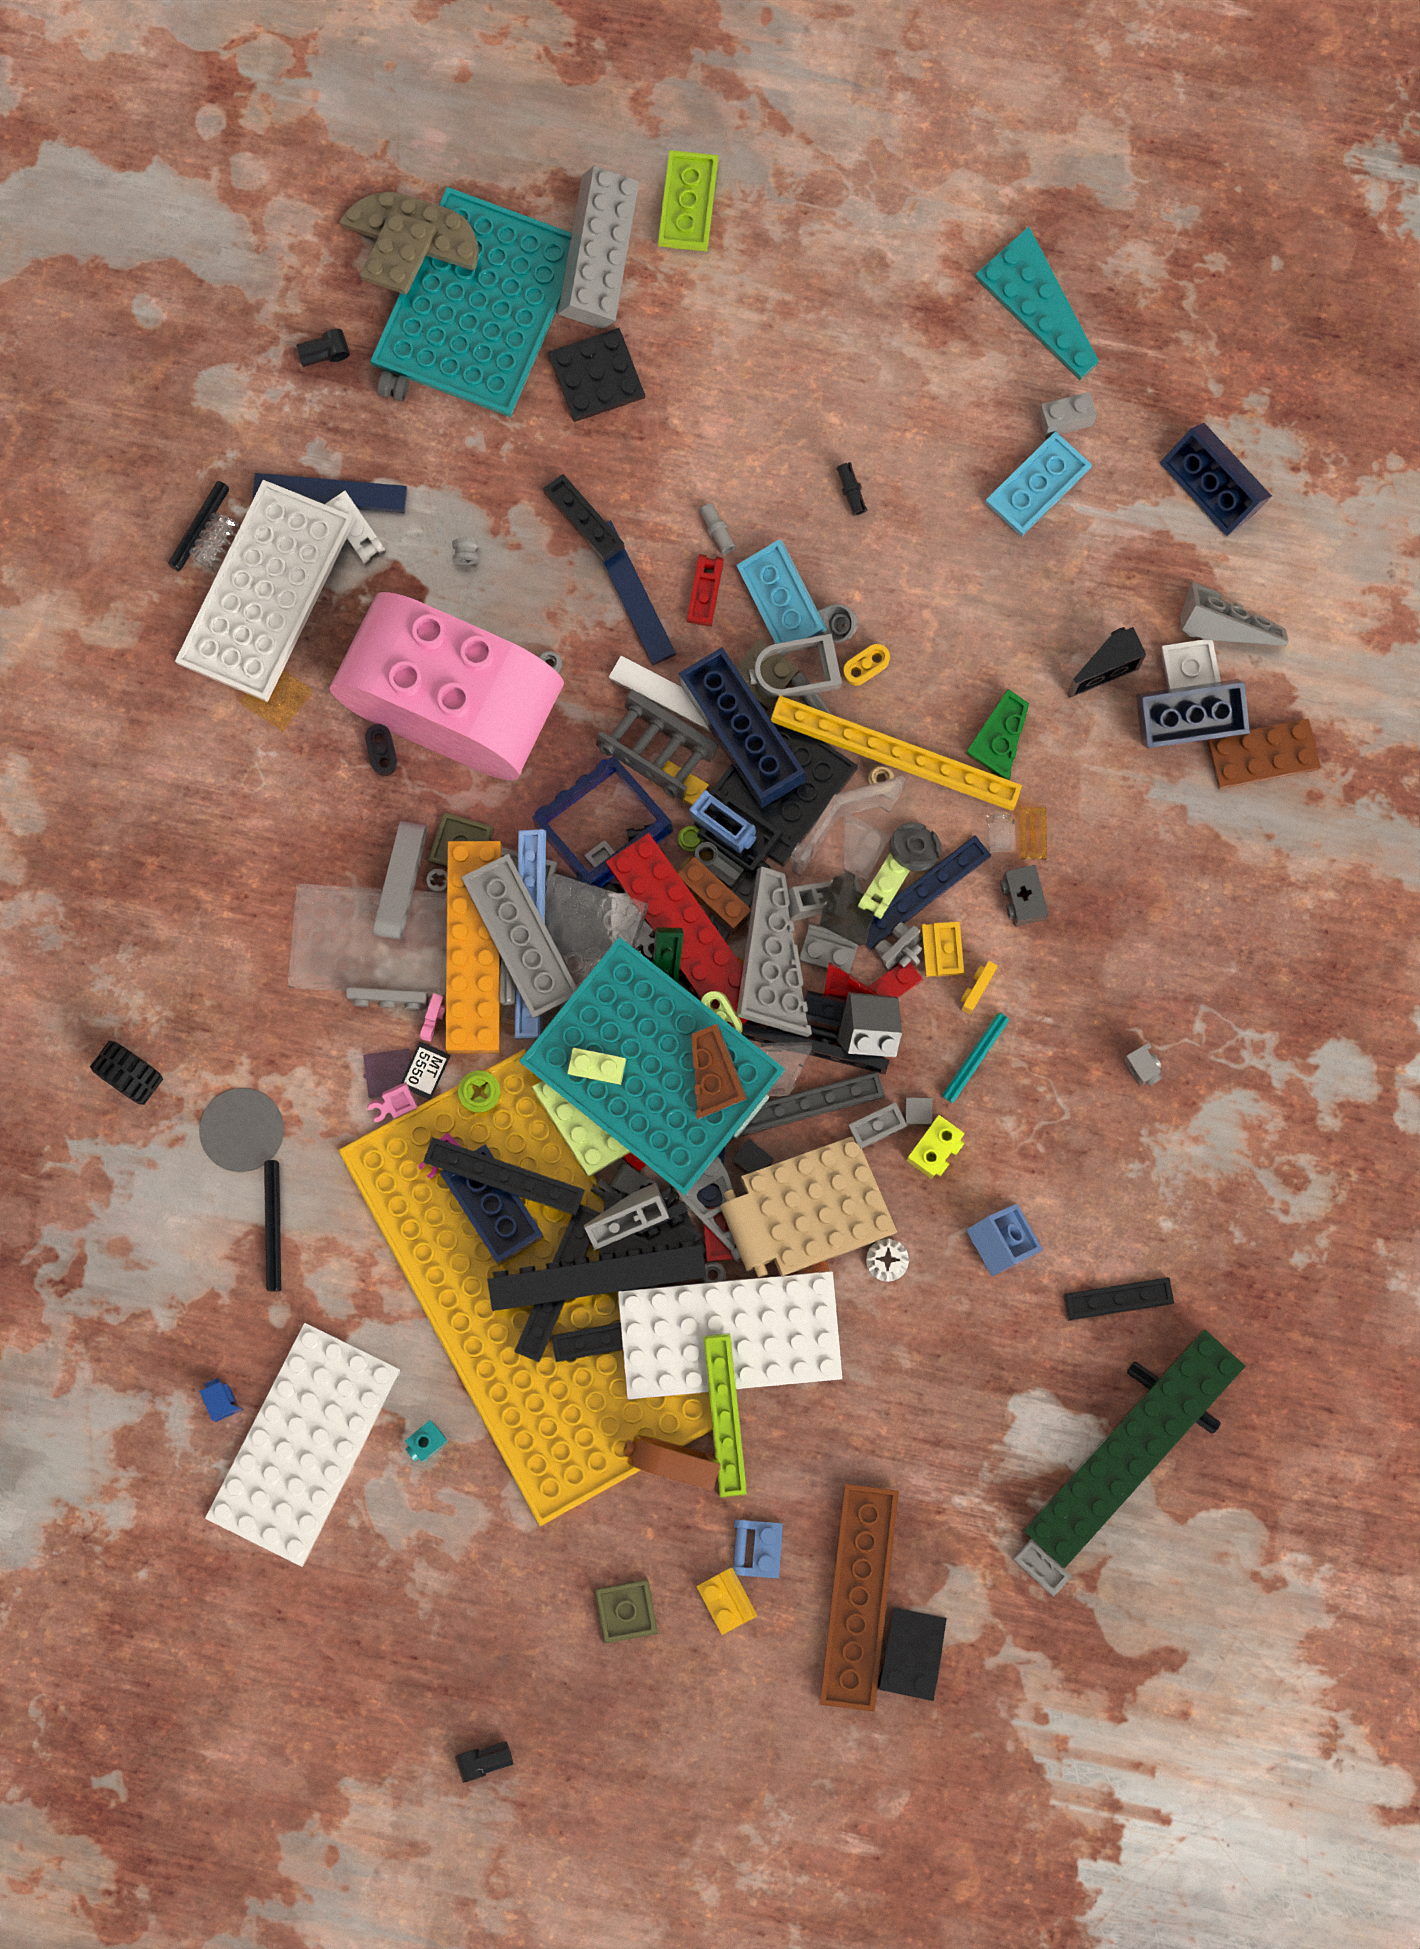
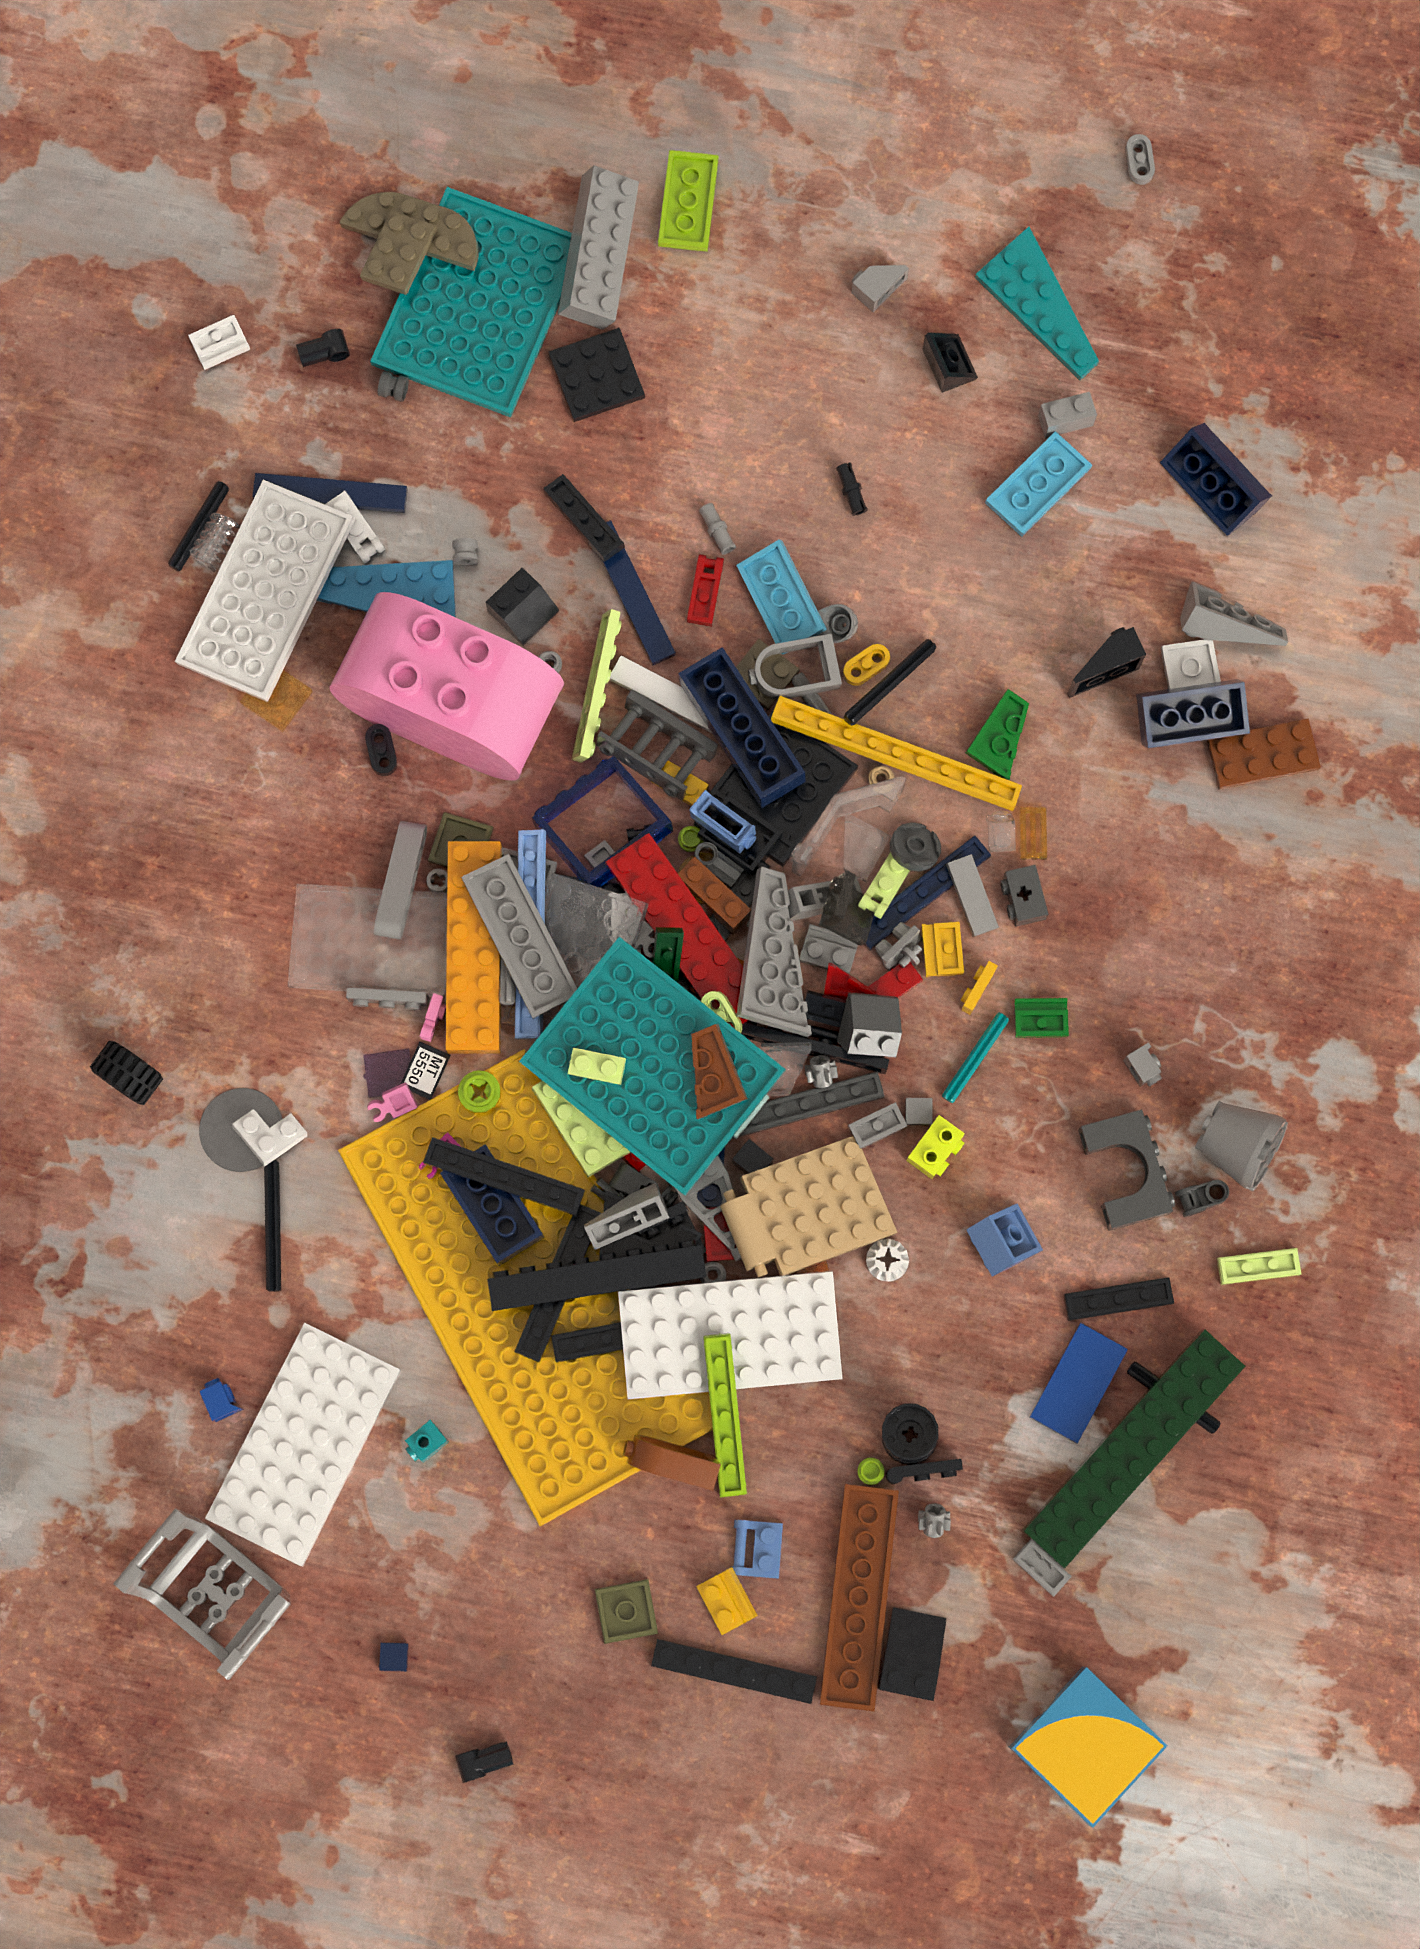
none -> light grey windscreen [113,1508,291,1680]
none -> white plate [188,315,250,370]
none -> white plate [232,1109,307,1167]
none -> dark azure wing [317,560,456,617]
none -> dark blue tile [379,1642,409,1671]
none -> black slope [486,567,559,646]
none -> yellowish green plate [571,609,621,763]
none -> black plate [651,1639,817,1704]
none -> light grey gear [804,1055,838,1088]
none -> black axle [843,639,936,726]
none -> light grey slope [851,265,909,312]
none -> lime plate [857,1458,885,1485]
none -> black wheel [882,1404,938,1465]
none -> black plate [886,1459,963,1484]
none -> light grey gear [918,1503,951,1538]
none -> black slope [922,332,978,393]
none -> light grey tile [946,854,999,937]
none -> yellow tile [1009,1666,1168,1828]
none -> green plate [1014,998,1069,1038]
none -> blue tile [1029,1323,1128,1444]
none -> dark grey arch [1078,1110,1175,1231]
none -> light grey plate [1125,134,1155,185]
none -> dark grey piece [1175,1180,1229,1218]
none -> light grey cone [1195,1101,1288,1191]
none -> yellowish green tile [1217,1248,1301,1285]

